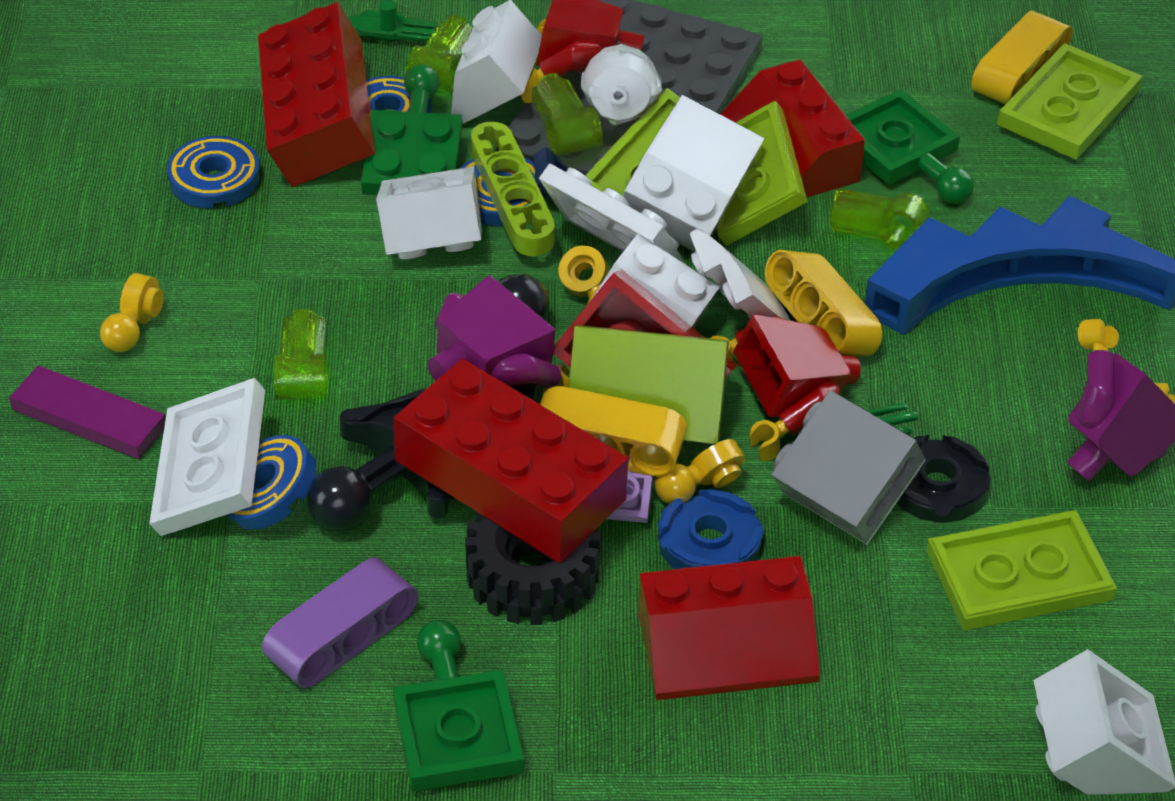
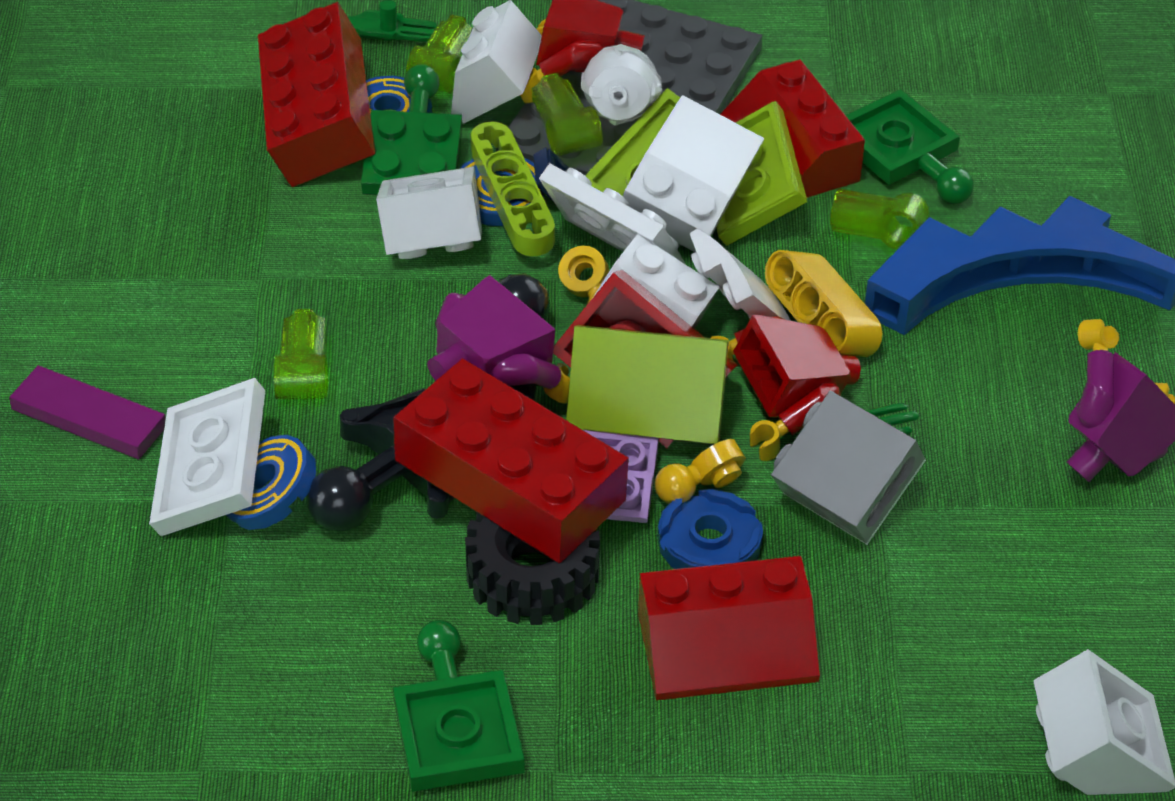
yellow plate [100,273,164,352] -> none
blue tile [167,136,260,208] -> none
medium lavender beam [262,557,419,688] -> none
yellow beam [540,386,687,477] -> none
black tile [897,435,990,523] -> none
lime tile [926,510,1117,631] -> none
yellow beam [971,10,1073,105] -> none
lime plate [997,43,1143,160] -> none

